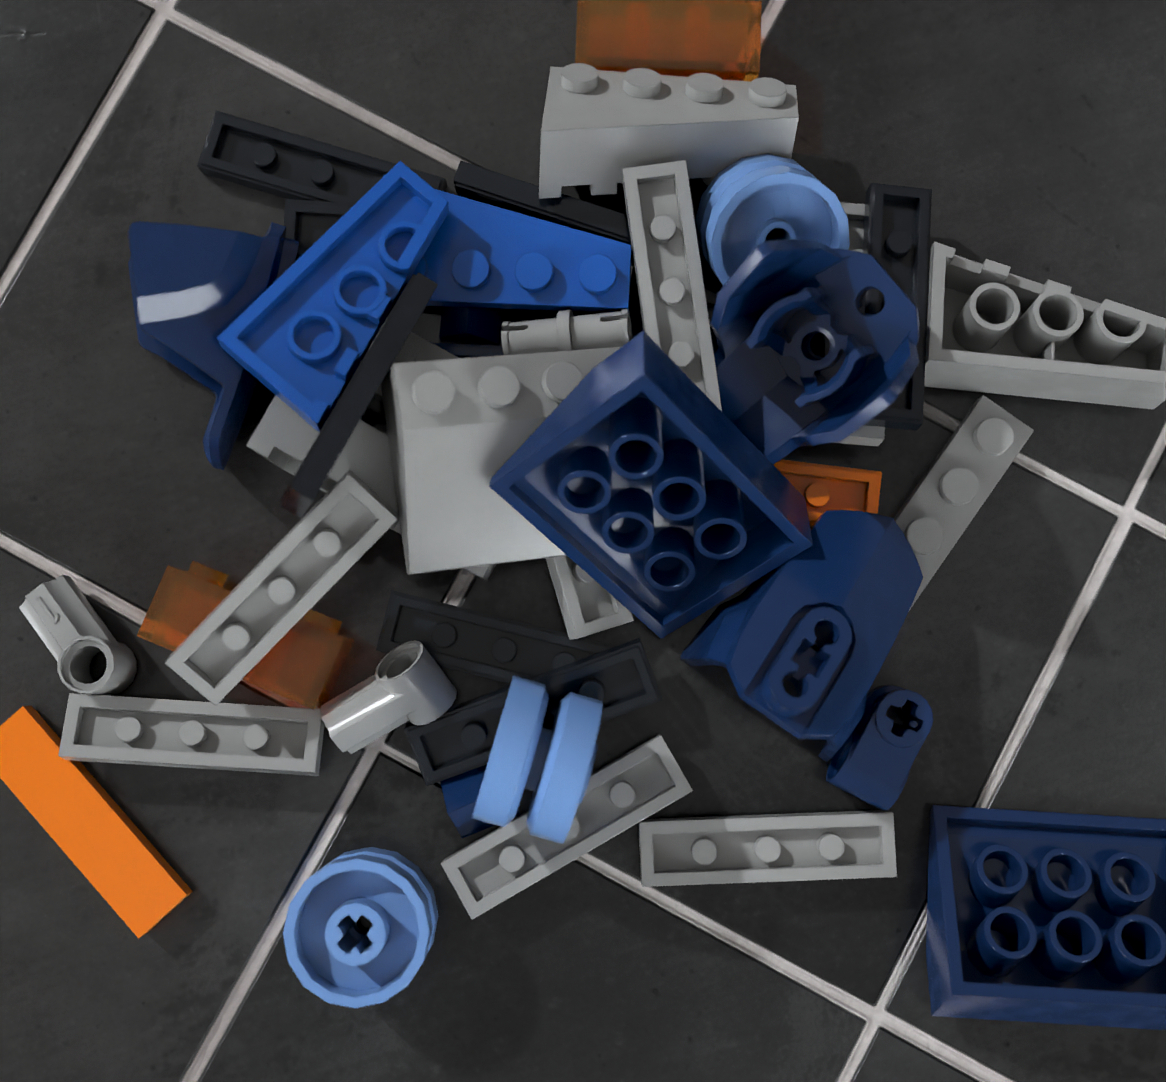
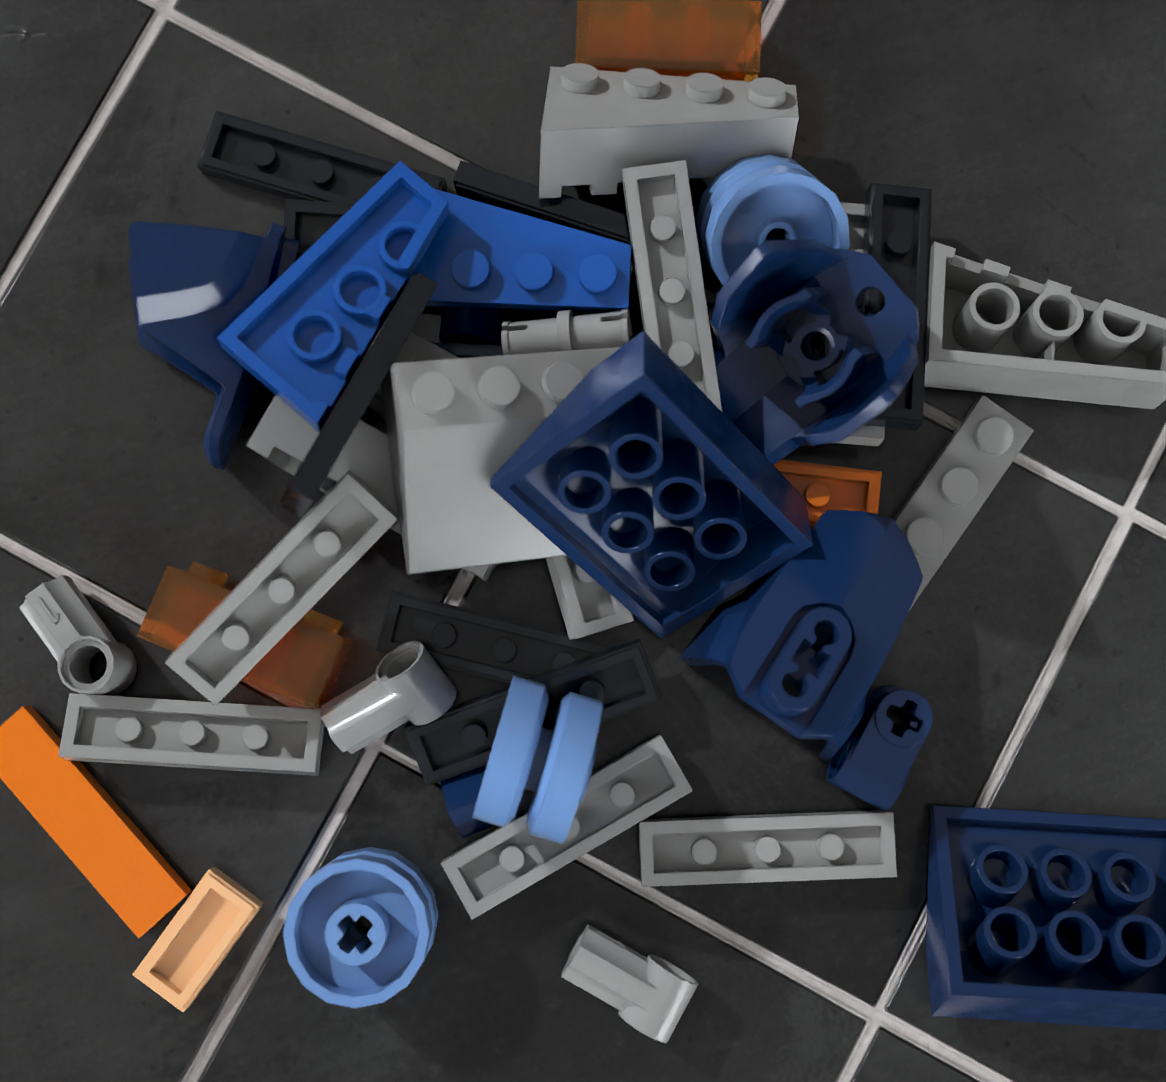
none -> light nougat tile [132,866,264,1012]
none -> light grey piece [561,924,699,1043]

